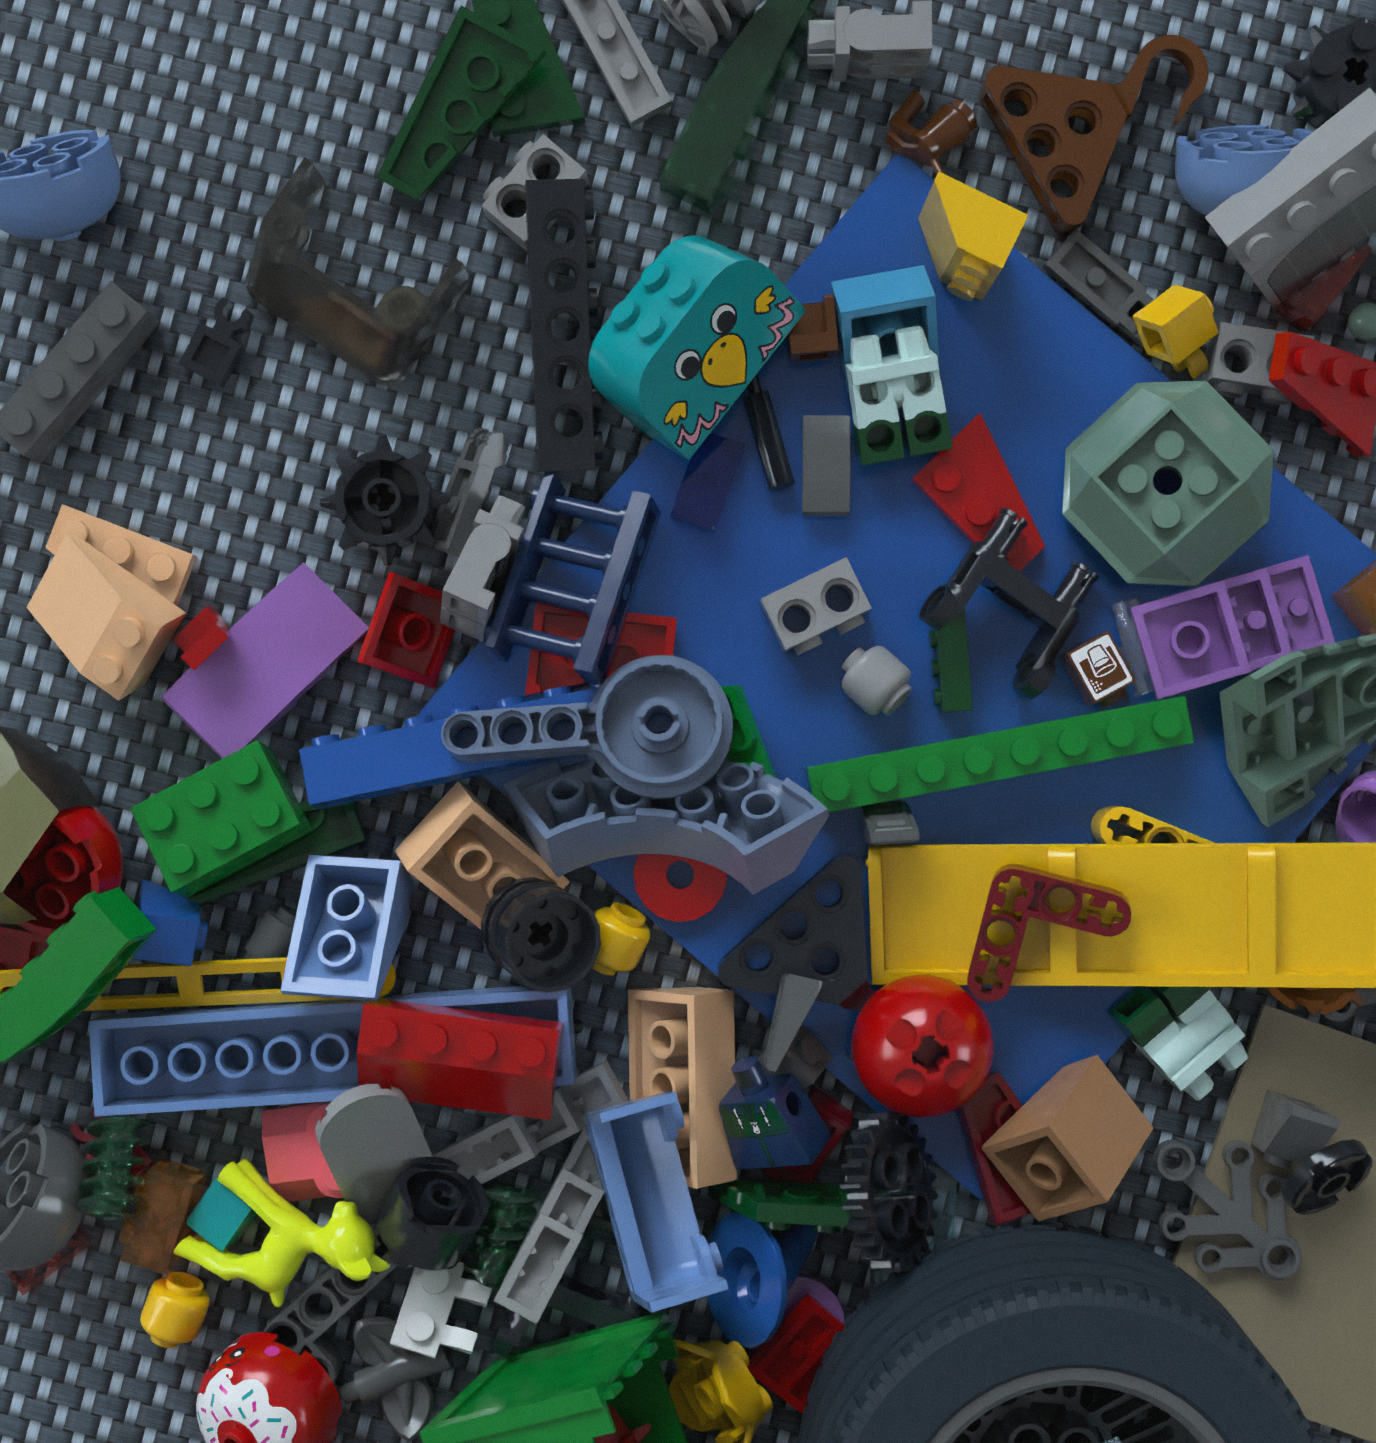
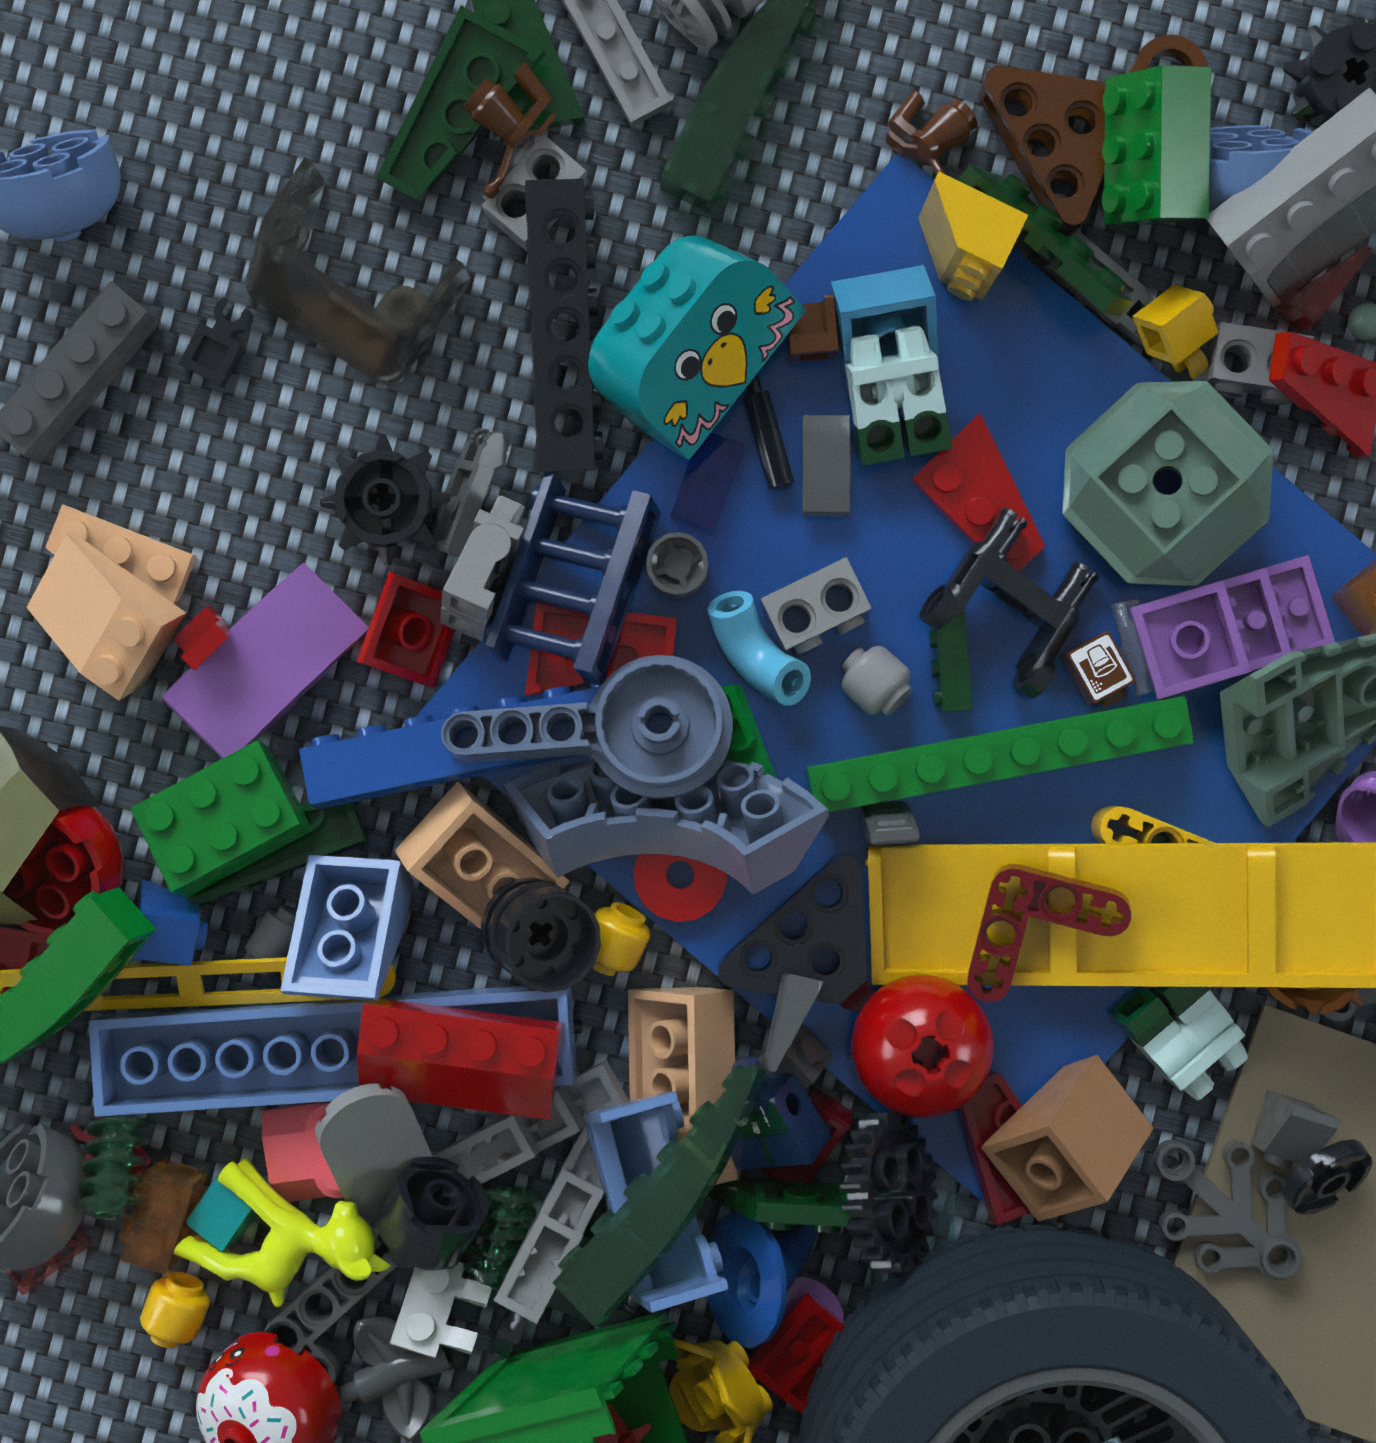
light grey hips [807,1,932,82] -> none
none -> reddish brown piece [463,61,556,199]
none -> clear green slope [552,1063,766,1326]
none -> dark grey wheel [646,532,709,600]
none -> medium azure cylinder [707,591,811,706]
none -> dark green wing [958,165,1133,316]
none -> green brick [1102,65,1211,225]

